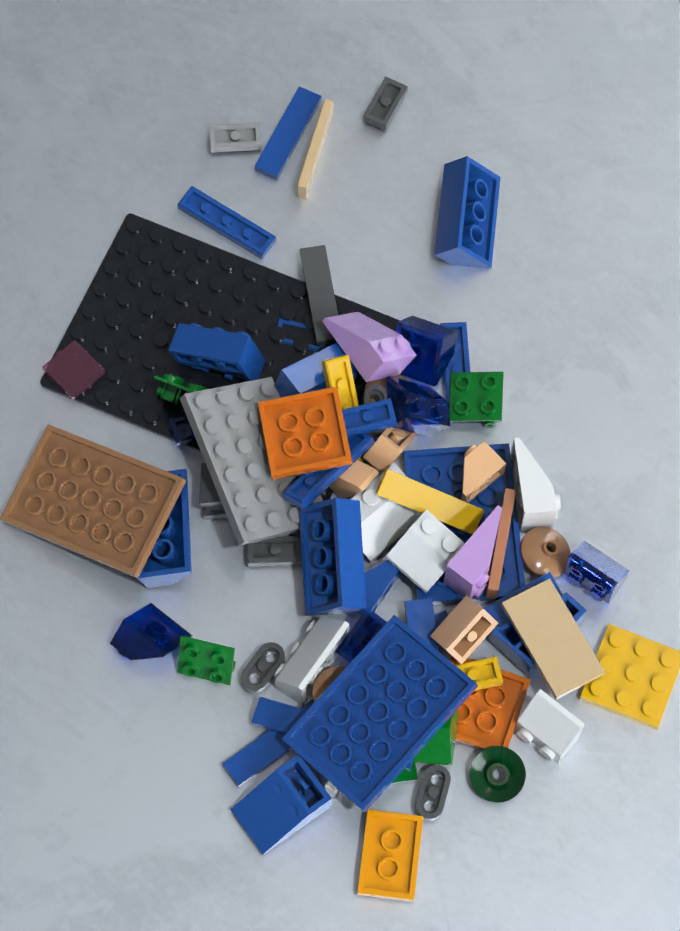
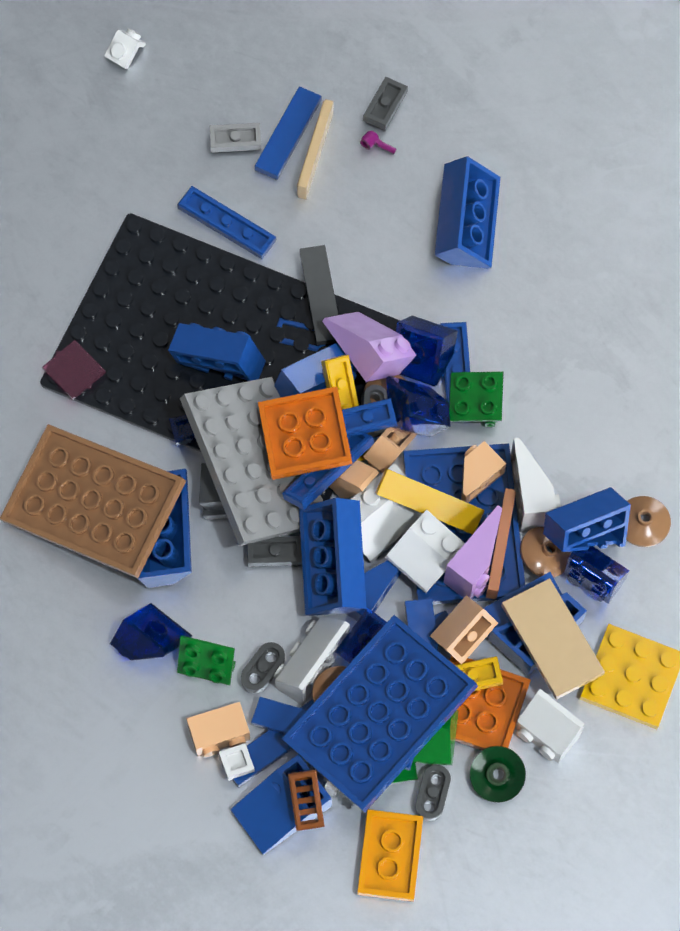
green hinge [154,373,209,407] -> none
none -> white bracket [104,28,146,69]
none -> light nougat brick [186,702,250,757]
none -> white plate [219,743,255,780]
none -> dark orange slope [288,769,325,831]
none -> magenta hand [360,131,396,154]
none -> blue wedge [543,487,631,552]
none -> medium nougat dish [626,496,671,547]

